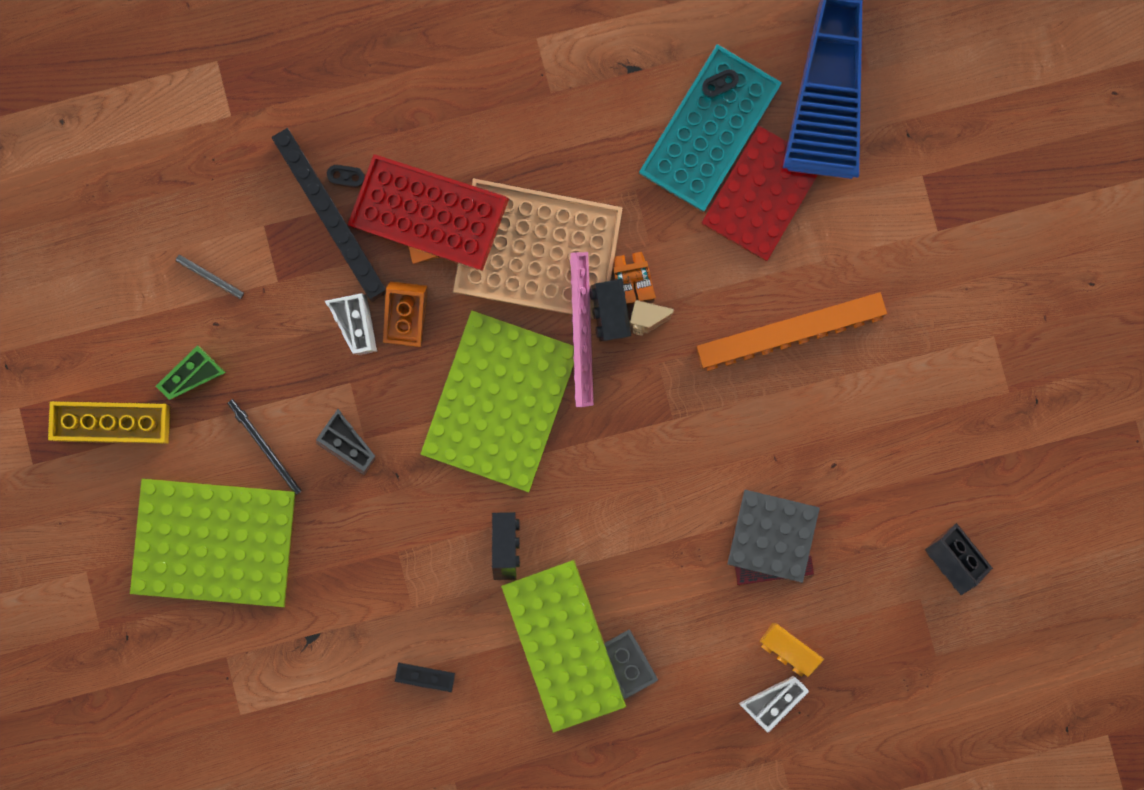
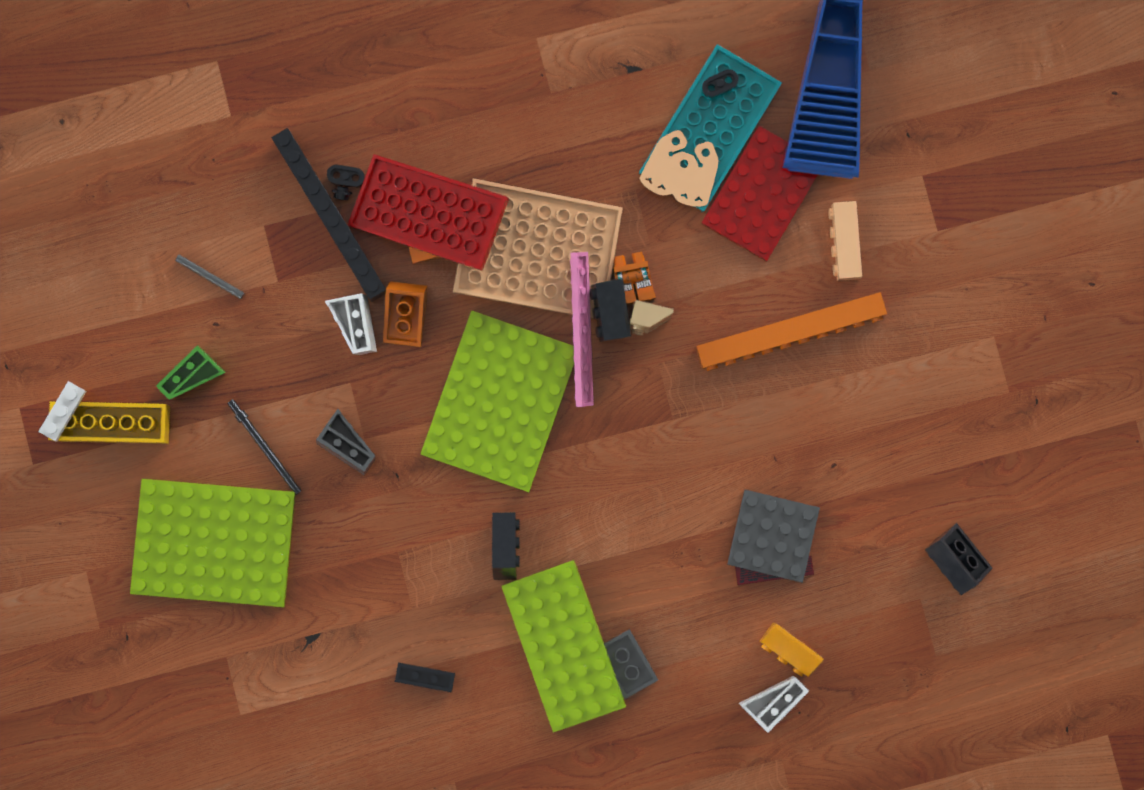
none -> white plate [39,381,87,442]
none -> black plate [332,186,352,200]
none -> light nougat piece [639,130,718,207]
none -> light nougat brick [828,201,862,281]

